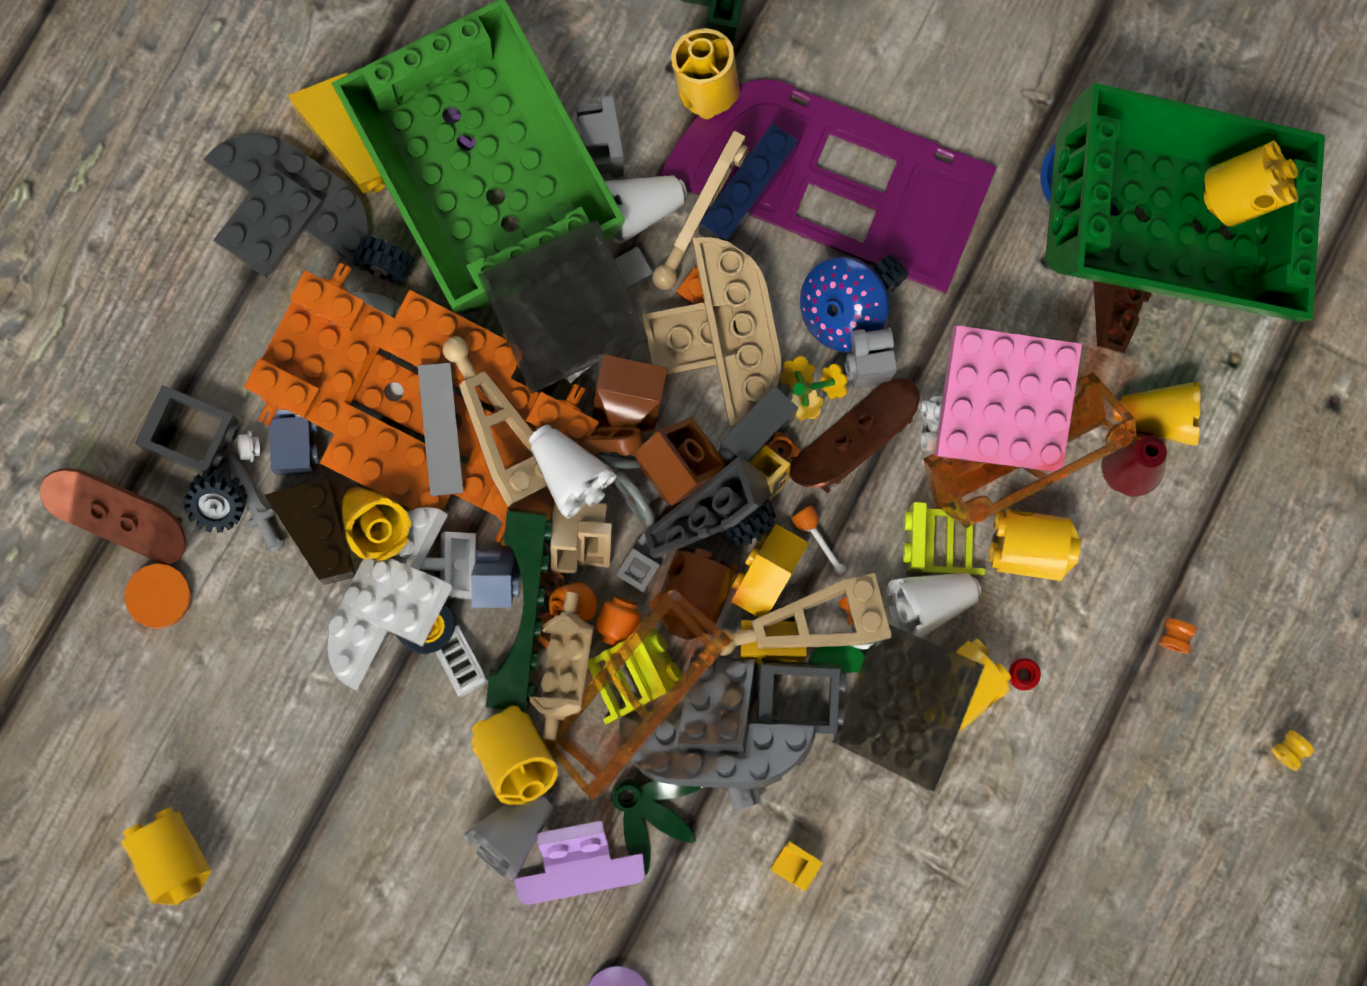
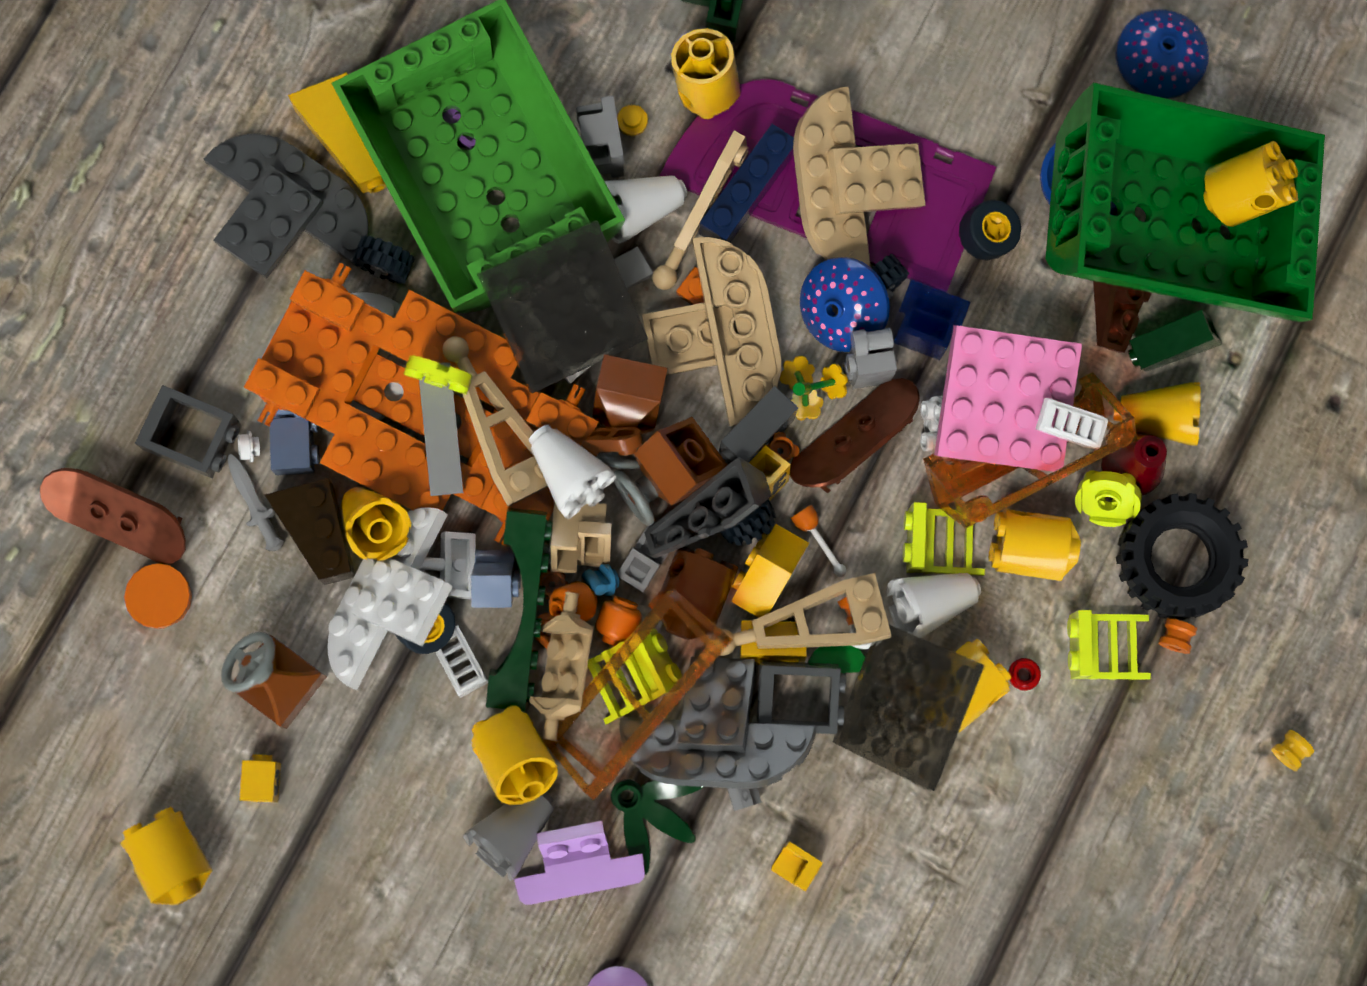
black wheel [184,469,247,533] -> none
none -> dark orange piece [221,632,327,729]
none -> yellow brick [239,754,281,803]
none -> neon yellow plate [403,355,472,395]
none -> dark azure plate [582,564,619,596]
none -> yellow plate [617,105,648,136]
none -> tan plate [793,87,925,266]
none -> clear blue plate [893,280,971,360]
none -> black wheel [959,200,1022,261]
none -> white slope [1035,398,1108,449]
none -> neon yellow plate [1067,610,1151,680]
none -> neon yellow plate [1075,470,1142,527]
none -> blue dish [1116,10,1209,99]
none -> black tyre [1116,493,1249,620]
none -> dark green slope [1128,310,1222,372]

